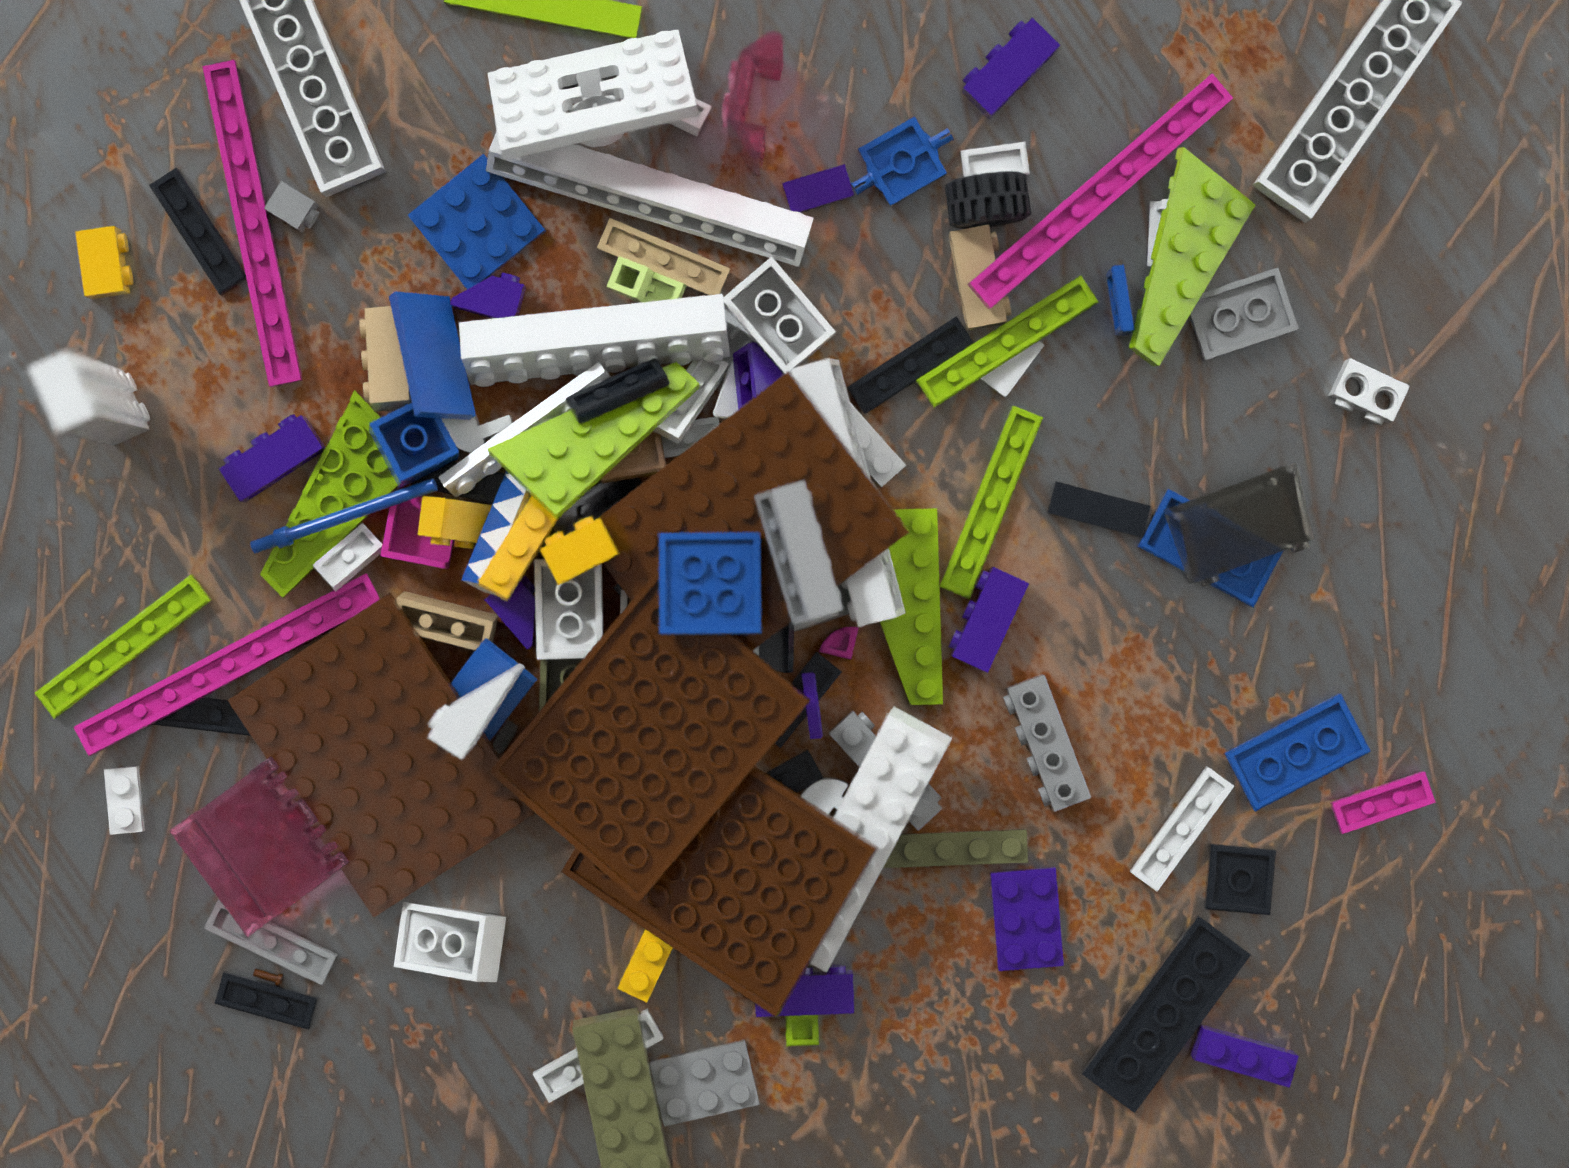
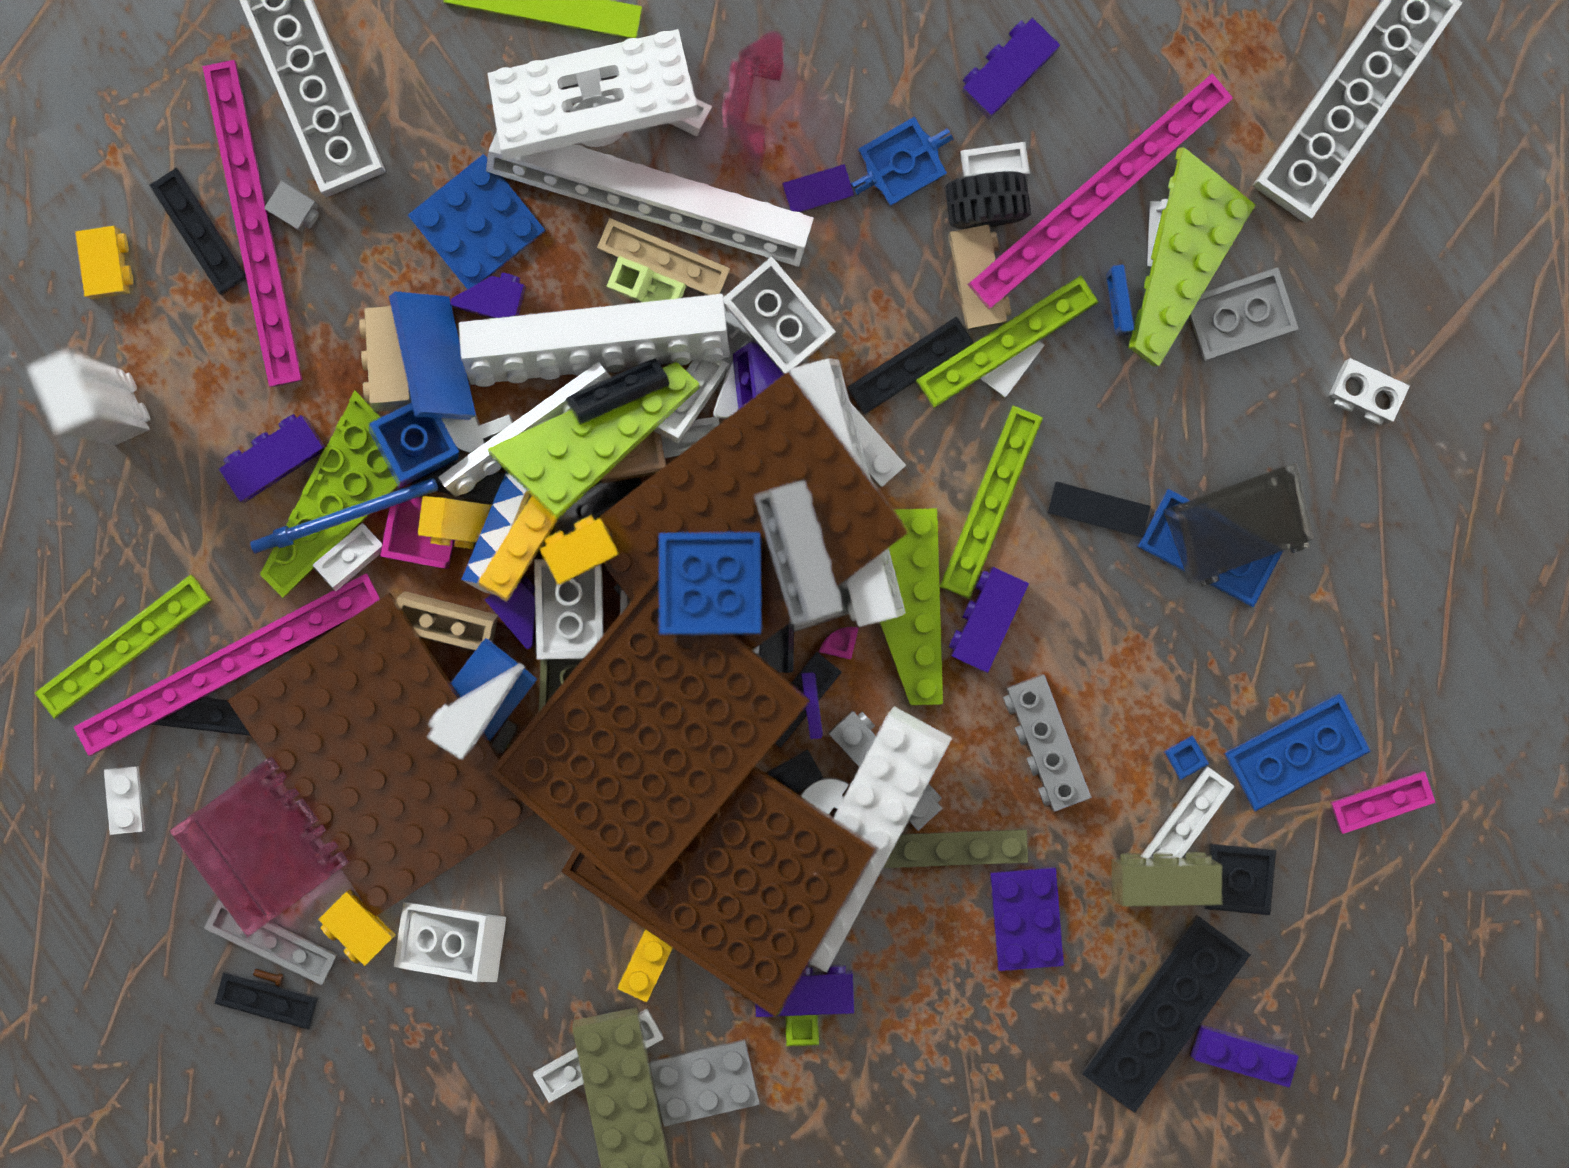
none -> yellow brick [318,889,396,966]
none -> olive brick [1111,852,1222,906]
none -> blue tile [1163,735,1209,780]

